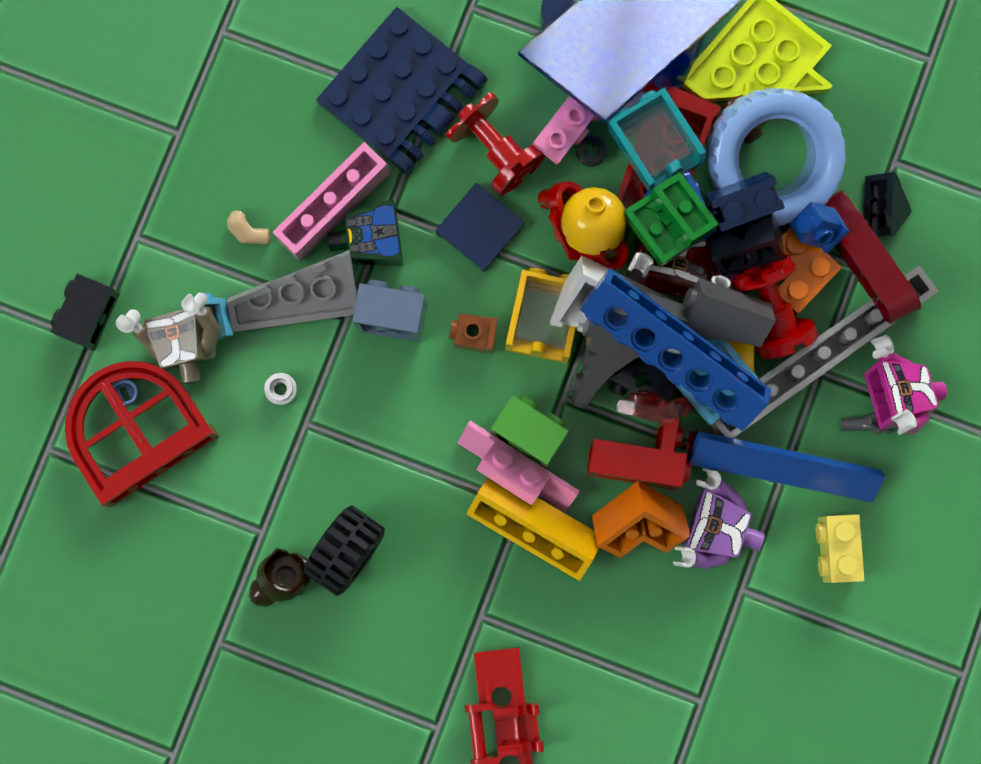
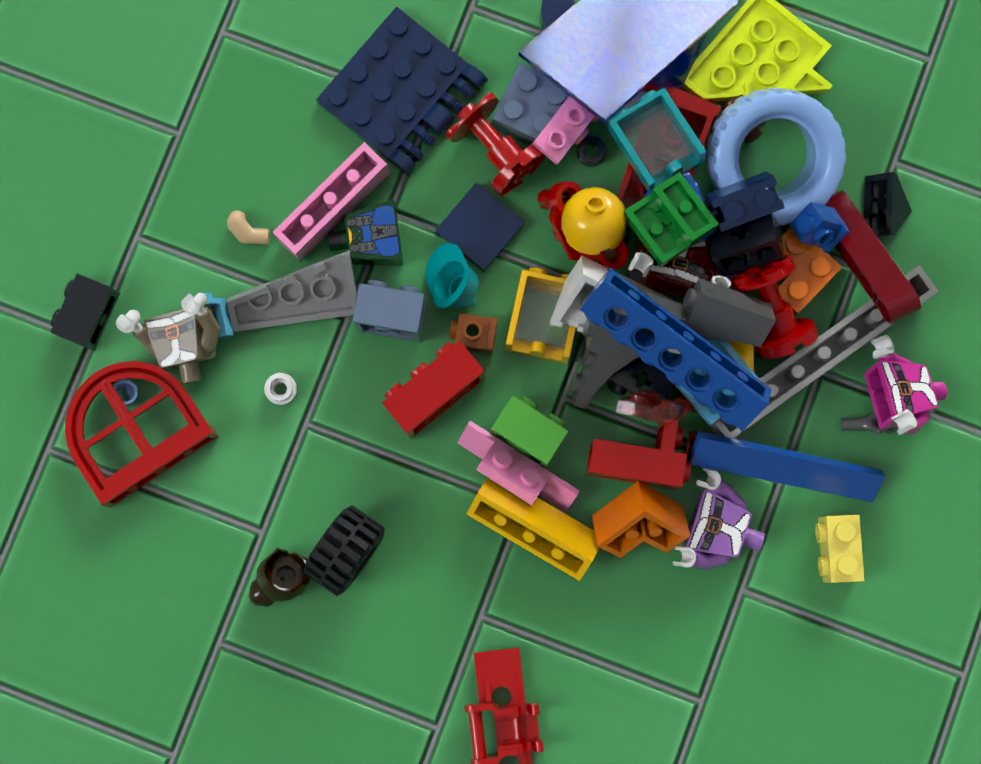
none -> red brick [382,340,485,439]
none -> teal piece [425,243,479,309]
none -> sand blue brick [492,63,575,146]

